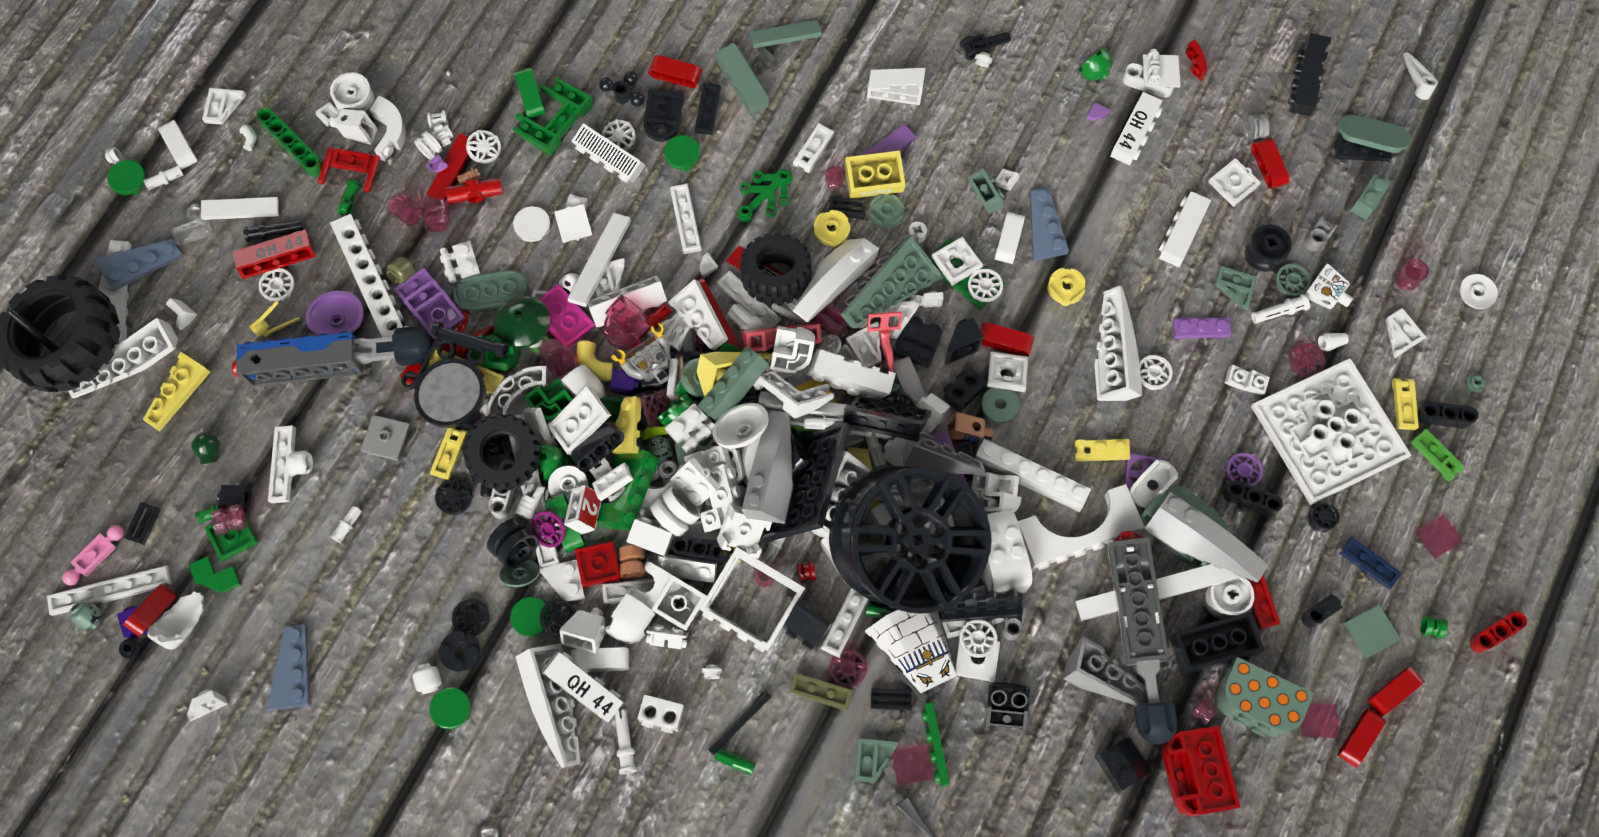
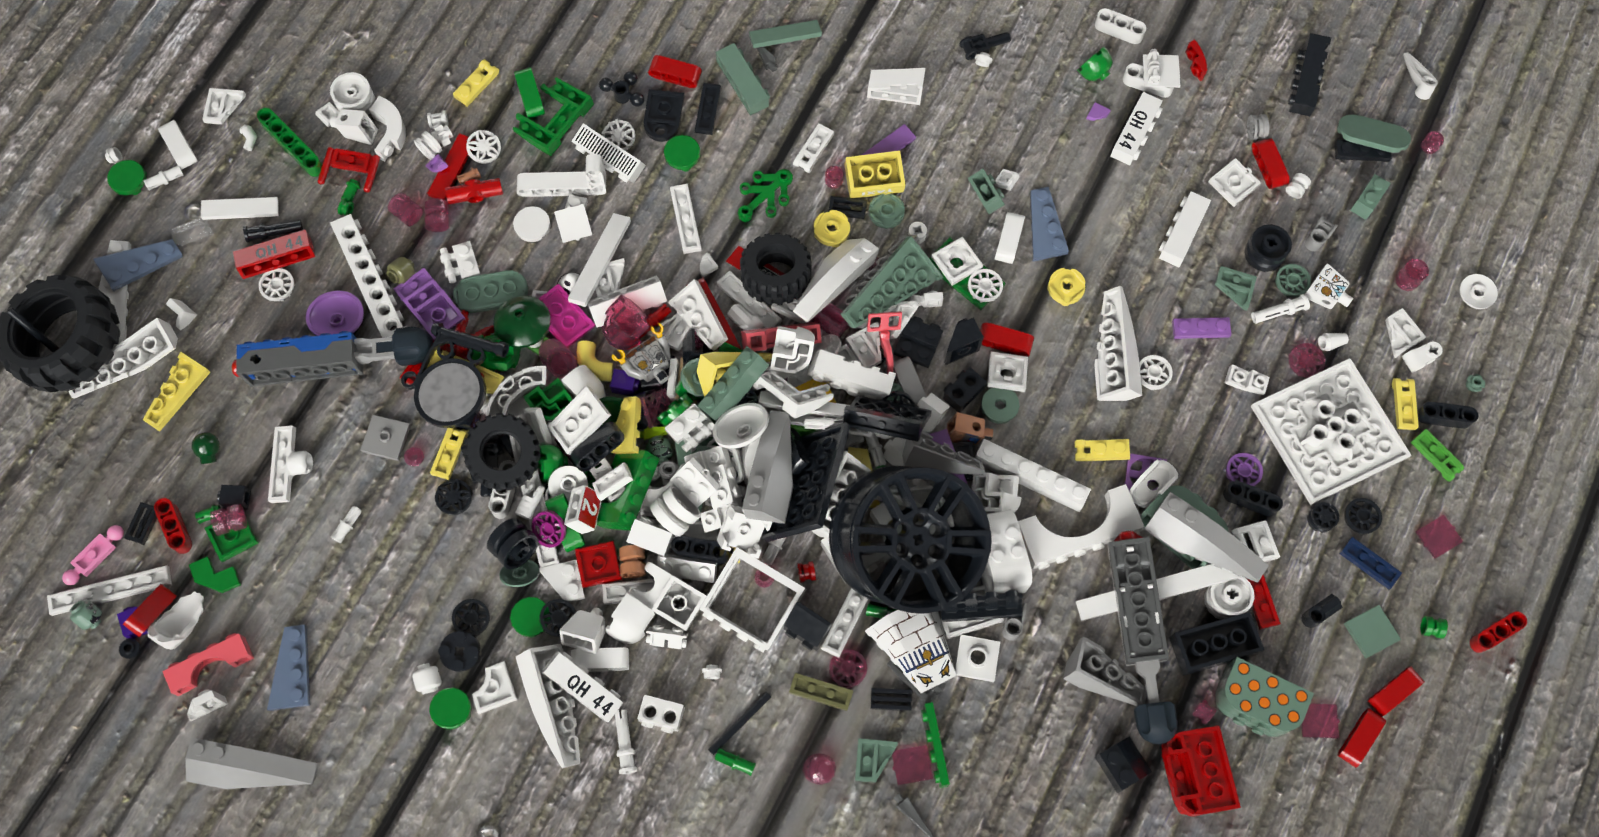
light yellow plant [249,301,300,338] -> none
white wheel [959,620,997,658] -> none
black slope [985,682,1030,731] -> none
none -> red beam [154,498,192,554]
none -> coral arch [162,633,254,696]
none -> light grey wedge [185,738,319,790]
none -> clear pink plate [404,447,424,467]
none -> light yellow plate [453,59,499,107]
none -> white tile [472,661,518,714]
none -> white beam [517,154,606,197]
none -> clear pink hair [803,753,836,785]
none -> white beam [1094,8,1146,44]
none -> white plate [1232,520,1280,562]
none -> white wheel [1286,173,1311,199]
none -> black wheel [1344,498,1382,534]
none -> white piece [1402,341,1442,373]
none -> clear pink wheel [1421,131,1444,154]

